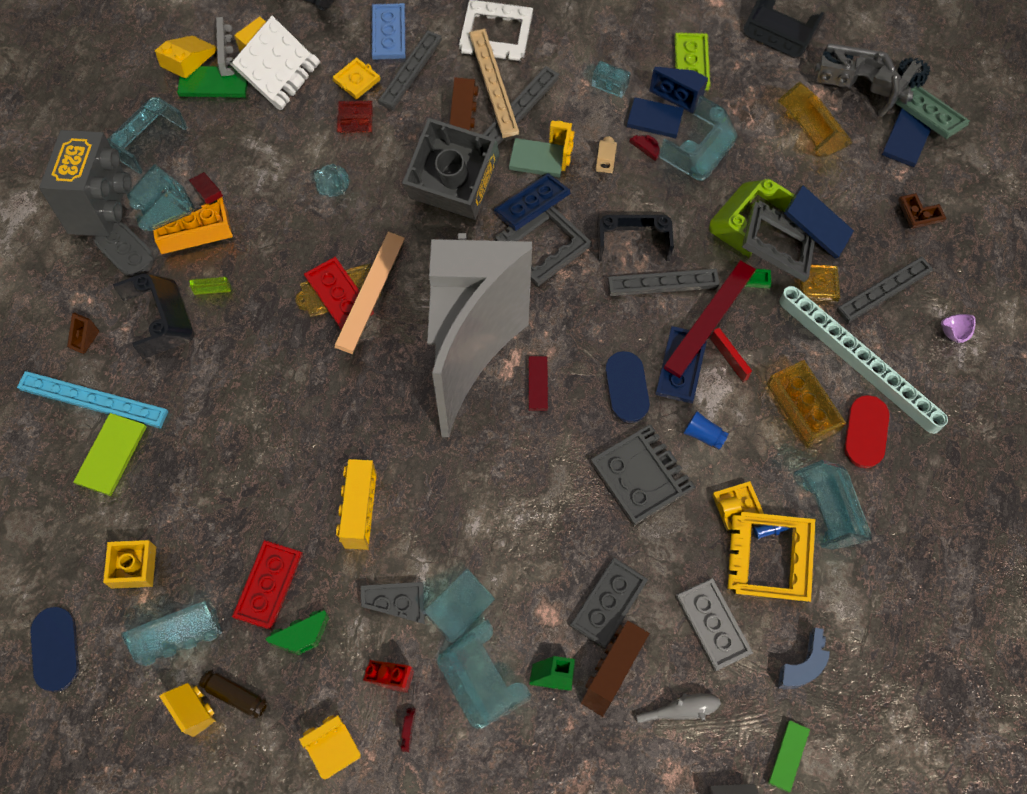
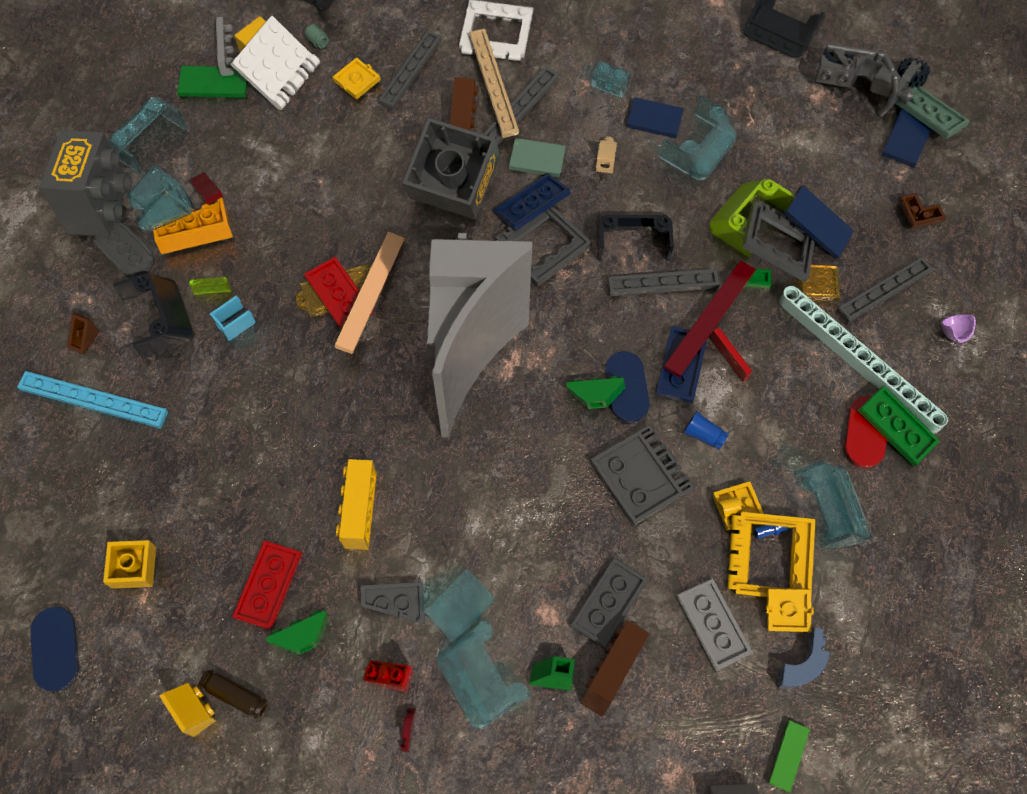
lime tile [73,413,147,496] -> none
clear light blue slope [121,601,222,666] -> none
yellow slope [155,36,217,79] -> none
yellow bracket [299,715,361,779] -> none
clear light blue hair [314,164,350,197] -> none
clear red slope [337,101,373,133] -> none
medium blue tile [372,3,406,60] -> none
dark red tile [529,356,548,411] -> none
yellow bracket [549,120,575,171] -> none
dark red tile [629,135,660,161] -> none
light grey piece [636,693,721,723] -> none
dark blue slope [649,67,708,114] -> none
lime tile [674,33,710,90] -> none
clear yellow brick [766,360,846,448] -> none
clear yellow windscreen [777,81,853,157] -> none
none -> medium azure piece [210,296,255,341]
none -> sand green brick [305,24,329,48]
none -> green slope [566,376,625,409]
none -> yellow plate [766,588,814,632]
none -> green tile [857,385,940,466]

